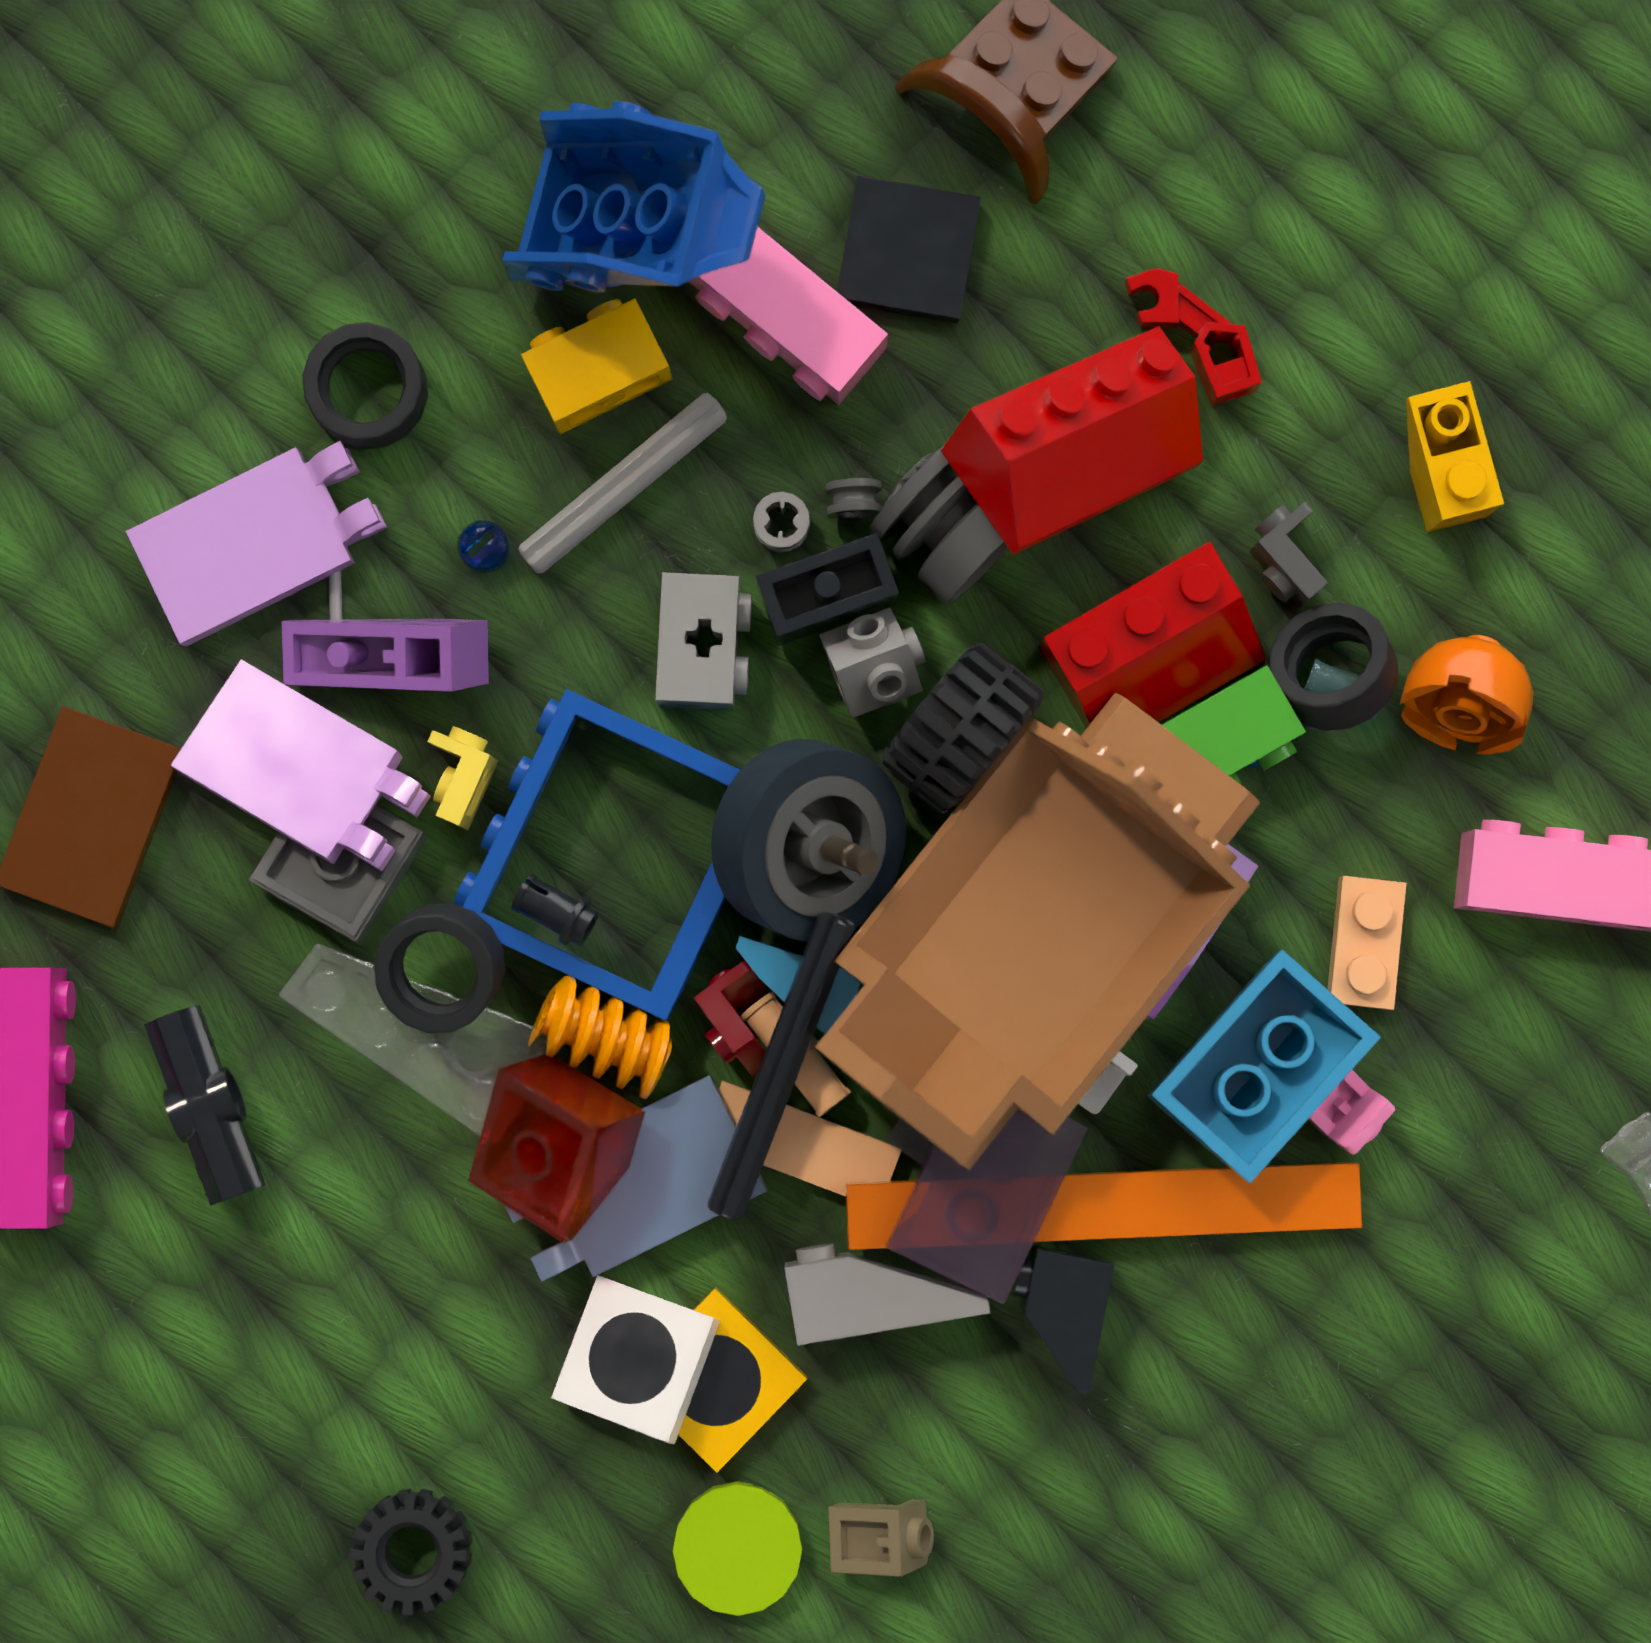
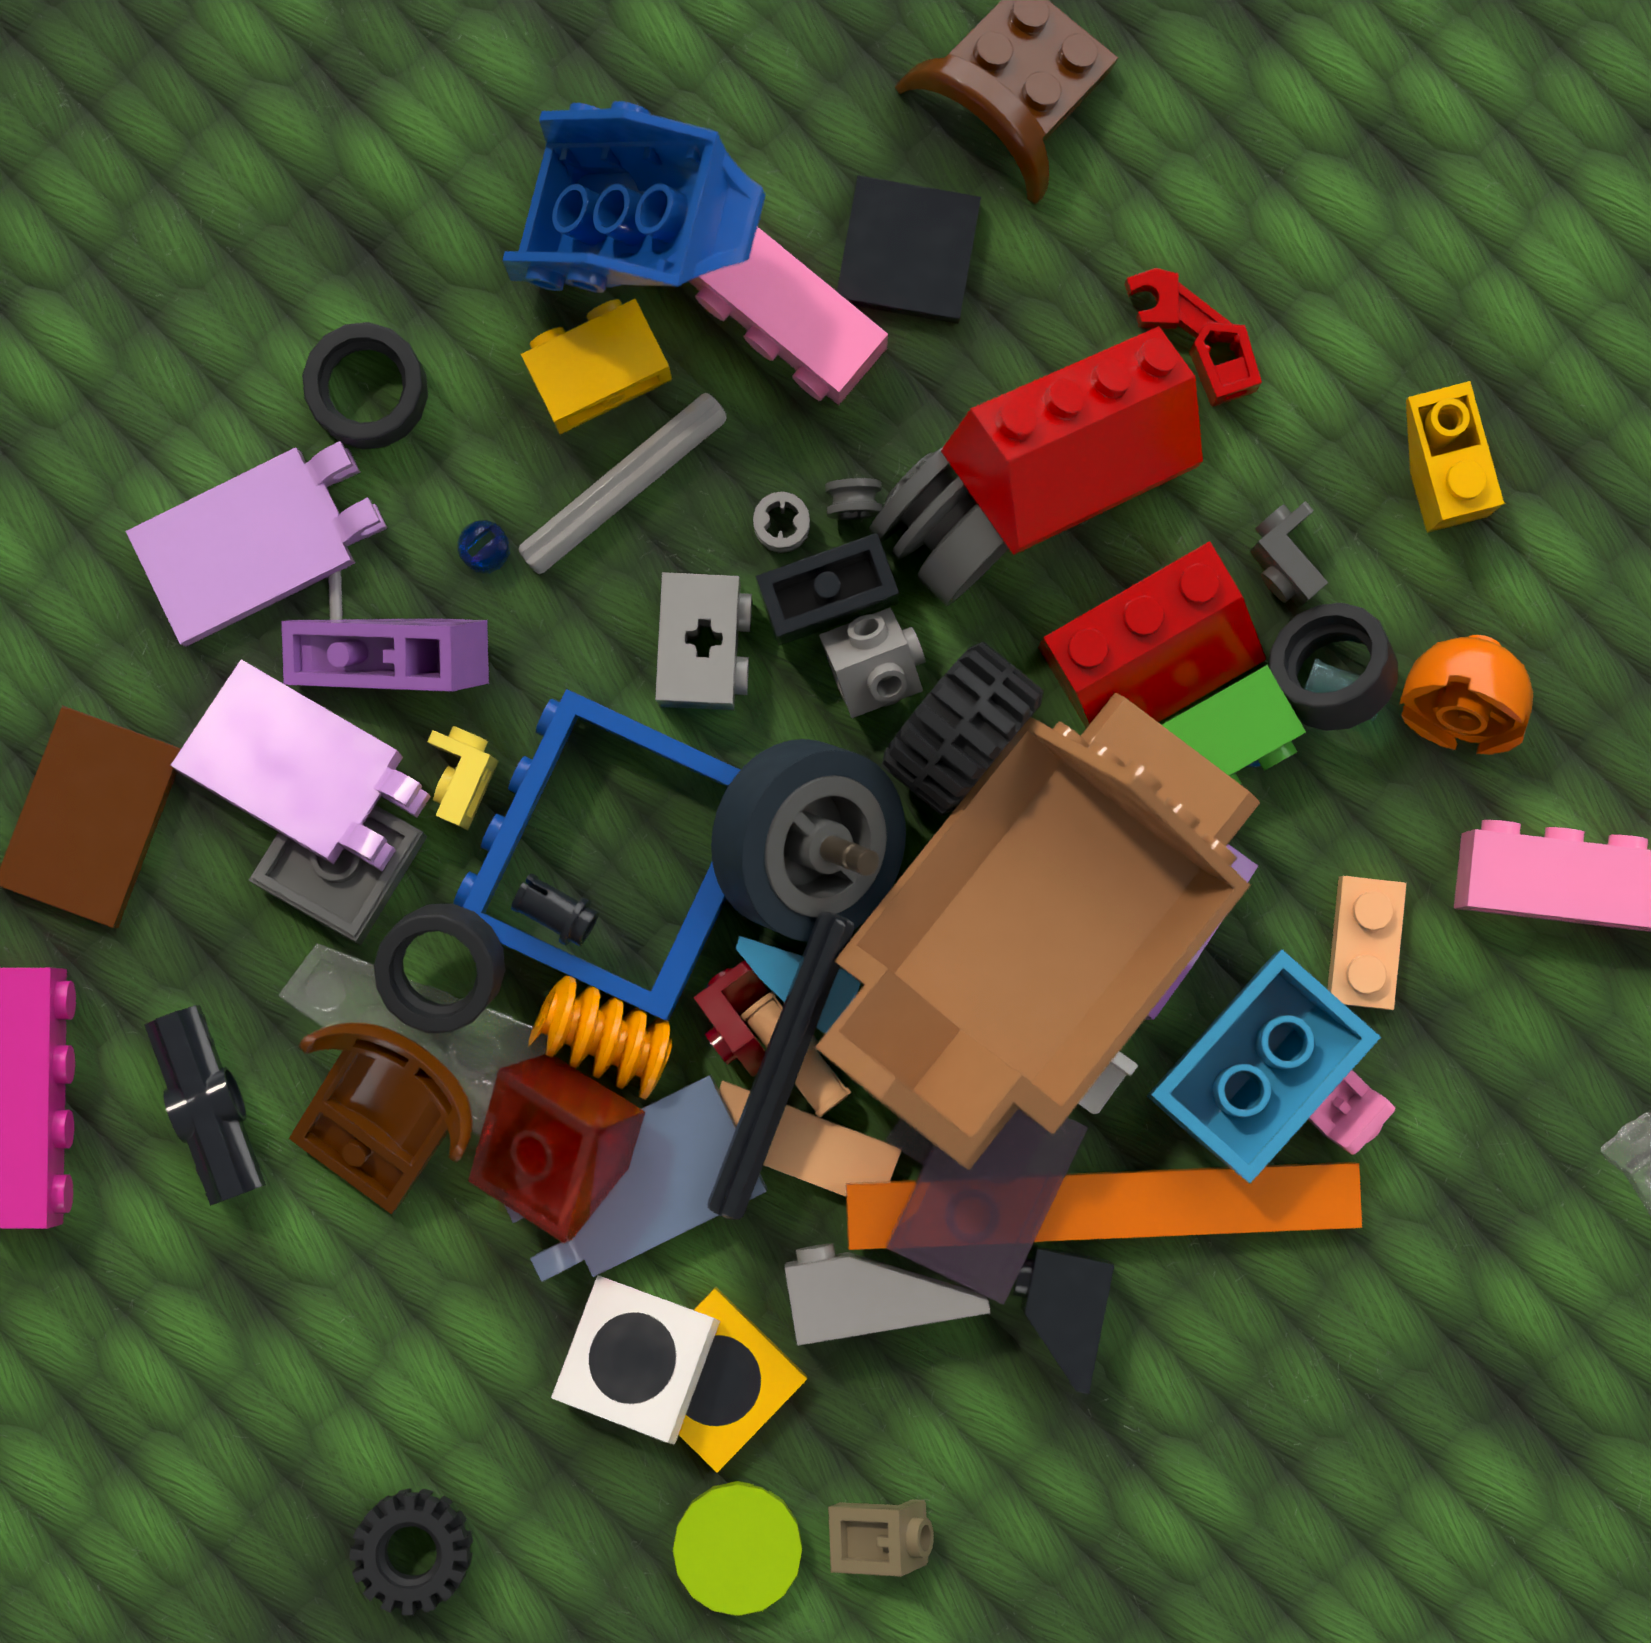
none -> reddish brown piece [289,1022,473,1214]

